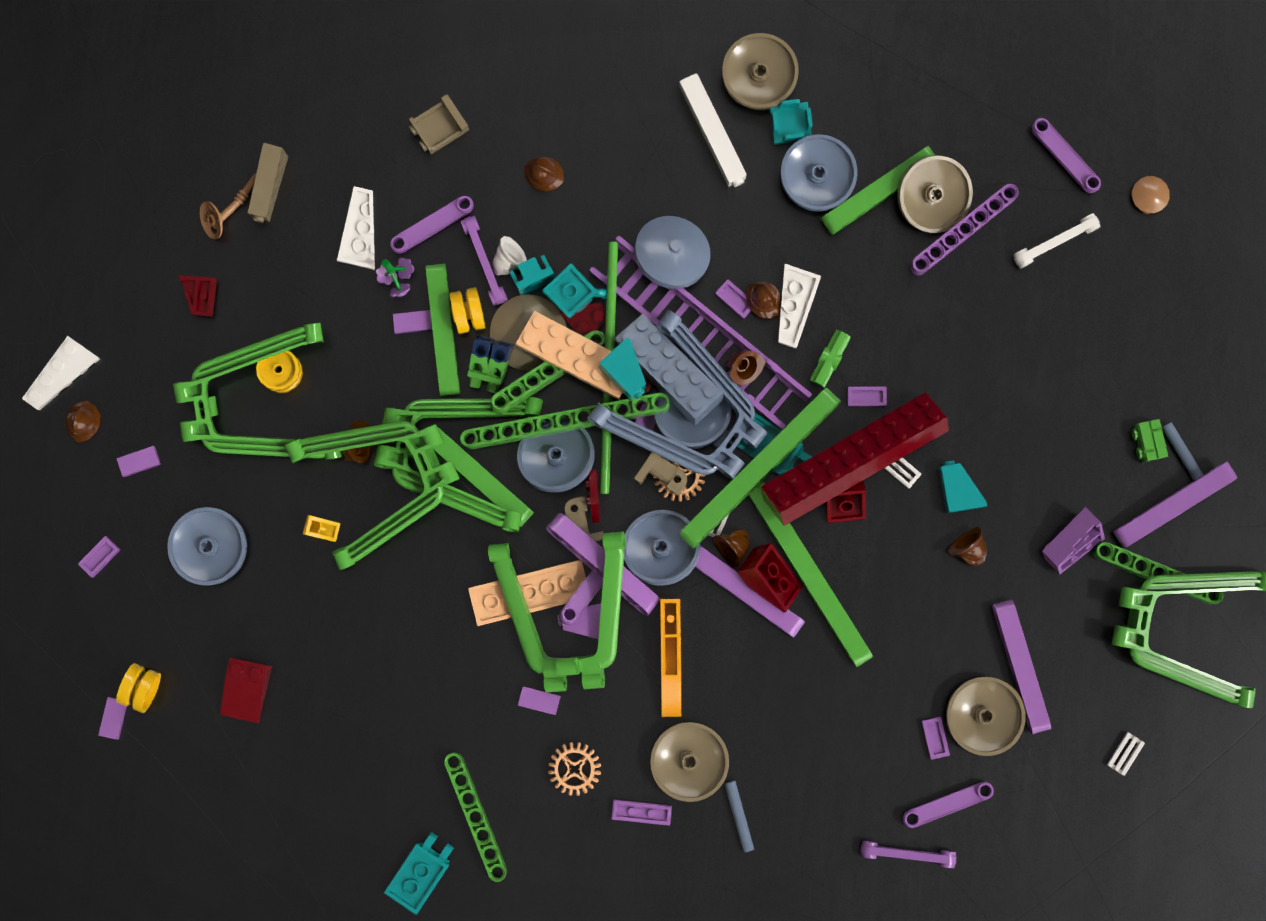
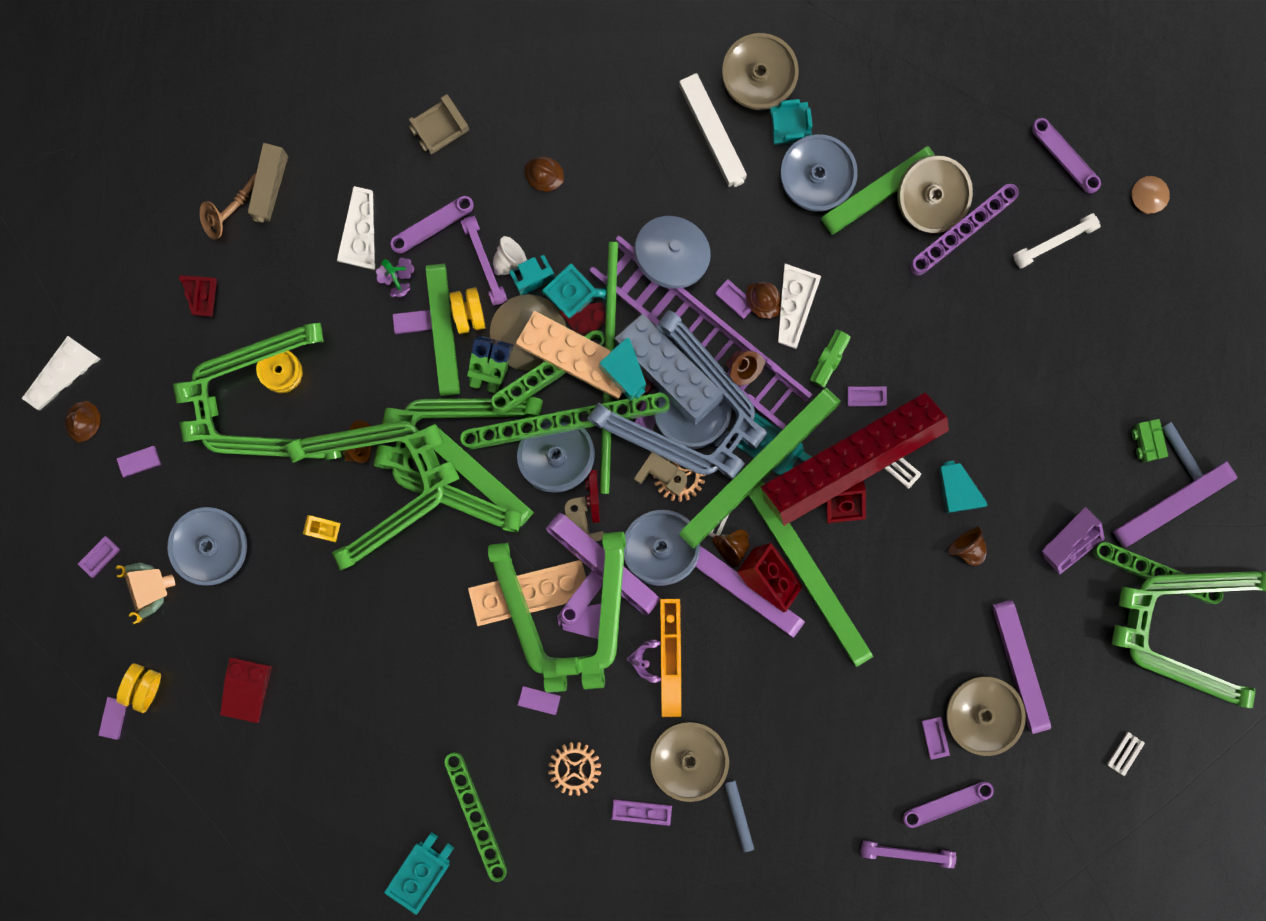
none -> light nougat torso [115,563,175,624]
none -> medium lavender helmet [627,640,661,683]

